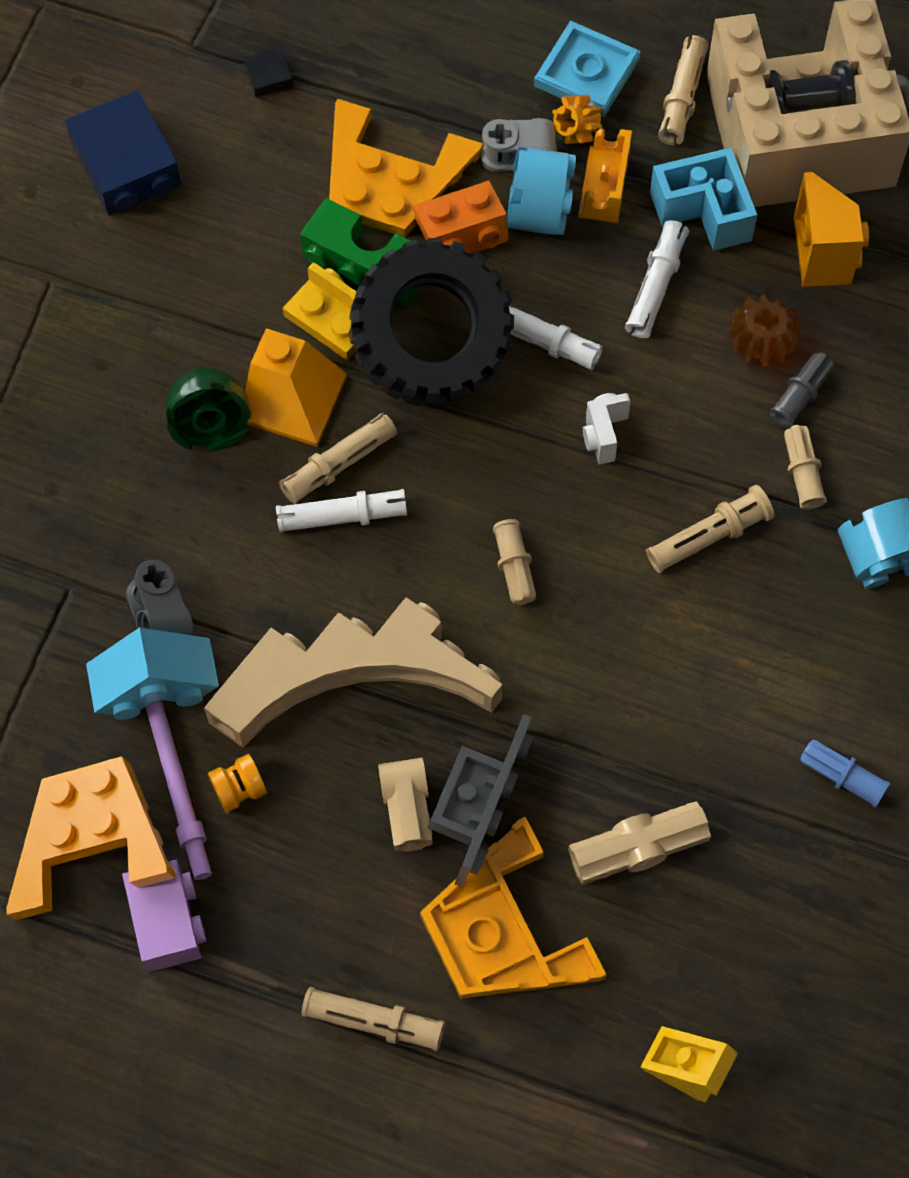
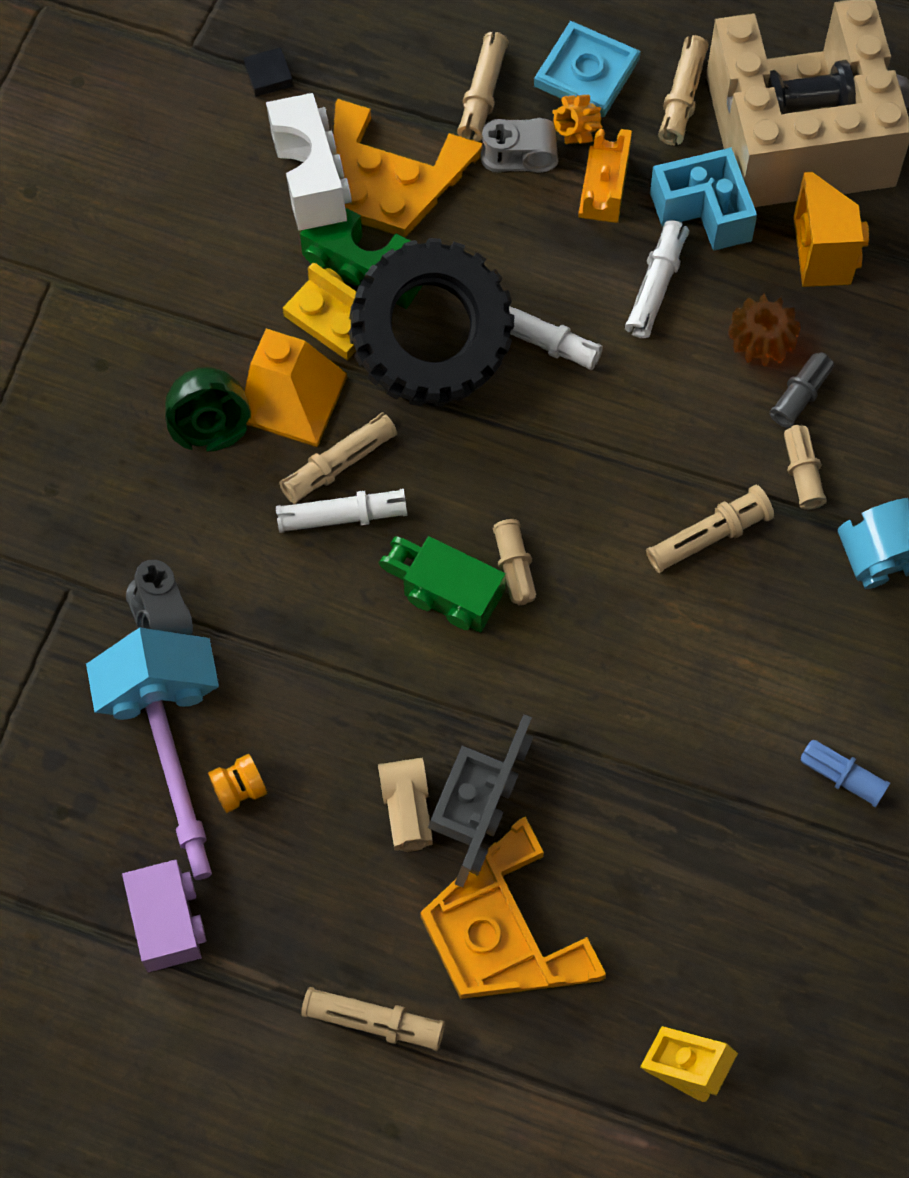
light orange wing [7,756,175,920] -> none
dark blue brick [64,90,182,215] -> none
tan arch [204,597,502,748] -> none
orange bracket [413,181,509,254] -> none
medium azure brick [507,147,576,235] -> none
tan piece [568,801,711,885] -> none
white bracket [583,393,631,465] -> none
none -> white arch [266,93,352,231]
none -> green brick [379,536,506,633]
none -> tan pin [457,32,508,142]

